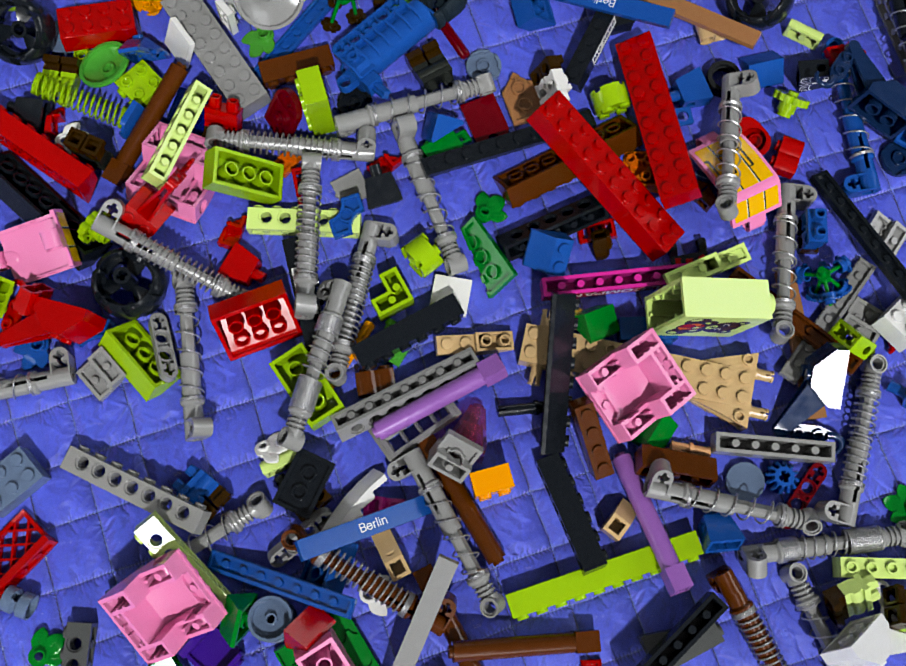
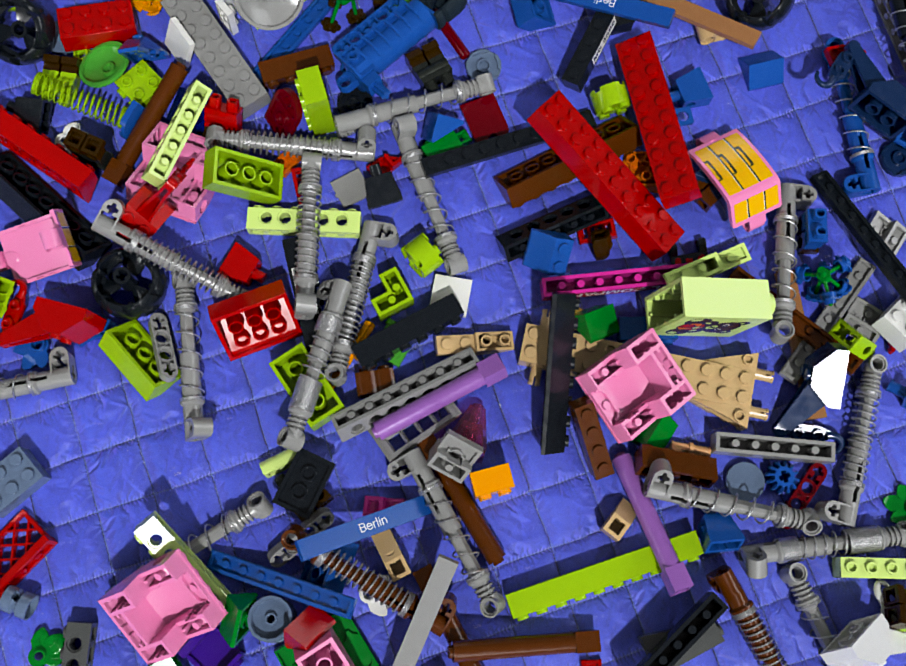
red brick [13,283,54,316] -> none
red slope [44,107,66,140] -> none
light grey brick [60,445,212,535] -> none
light grey slope [76,346,127,402] -> none
lime plant [77,210,111,244] -> none
blue hips [172,464,234,524] -> none
red slope [217,215,247,250] -> none
bright green plate [241,28,275,58] -> none
white plate [254,432,289,463] -> none
white slope [321,468,387,532] -> none
blue tile [328,193,365,240] -> none
green wing [461,216,518,298] -> none
green plate [475,192,508,223] -> none
black pin [497,400,544,417] -> none
medium nougat tile [502,72,541,127] -> none
white hips [530,55,572,105] -> none
black brick [536,453,609,576] -> none
black tyre [705,60,740,98] -> none
light grey piece [715,70,761,221] -> none
red piece [739,117,771,156] -> none
red brick [769,135,805,179] -> none
lime plant [772,88,810,119] -> none
yellowish green brick [782,18,824,51] -> none
black torso [796,59,830,93] -> none
yellowish green hips [822,573,881,629] -> none

